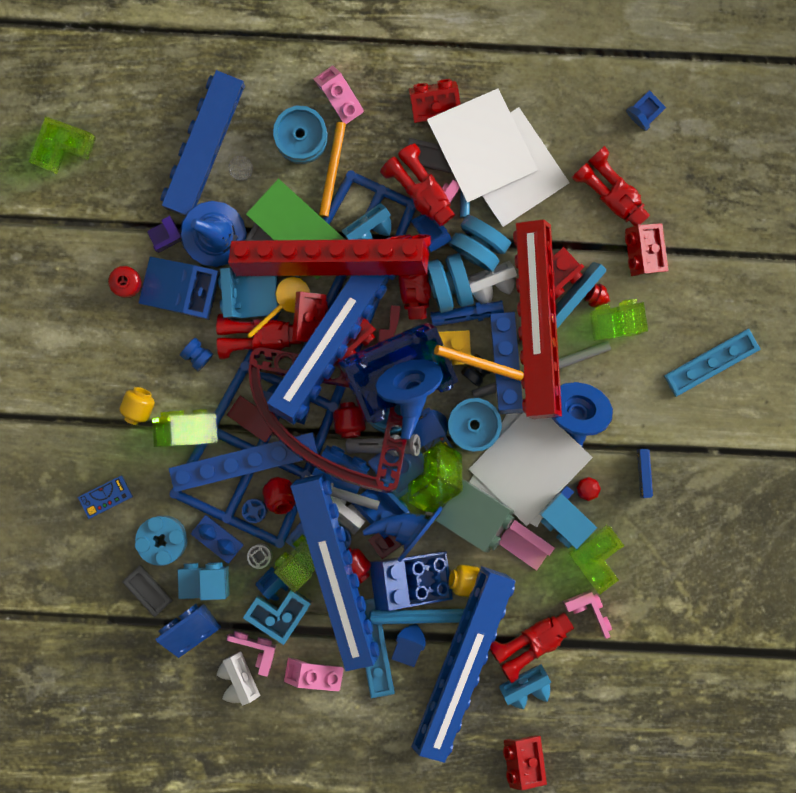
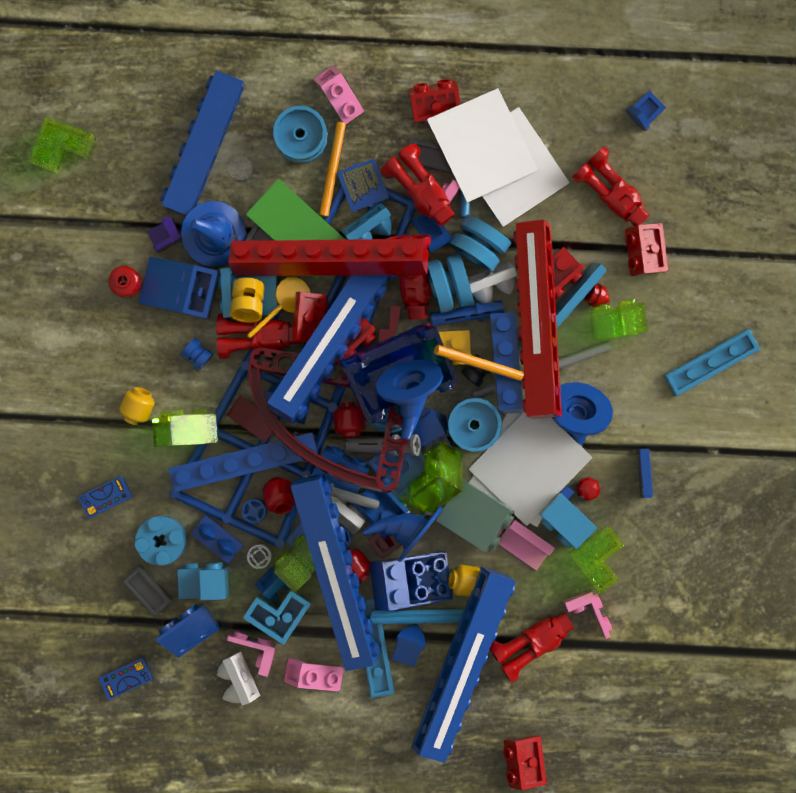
dark azure tile [498,664,551,709] -> none
none -> blue tile [98,657,153,700]
none -> yellow wheel [230,278,265,323]
none -> piece [337,159,389,212]

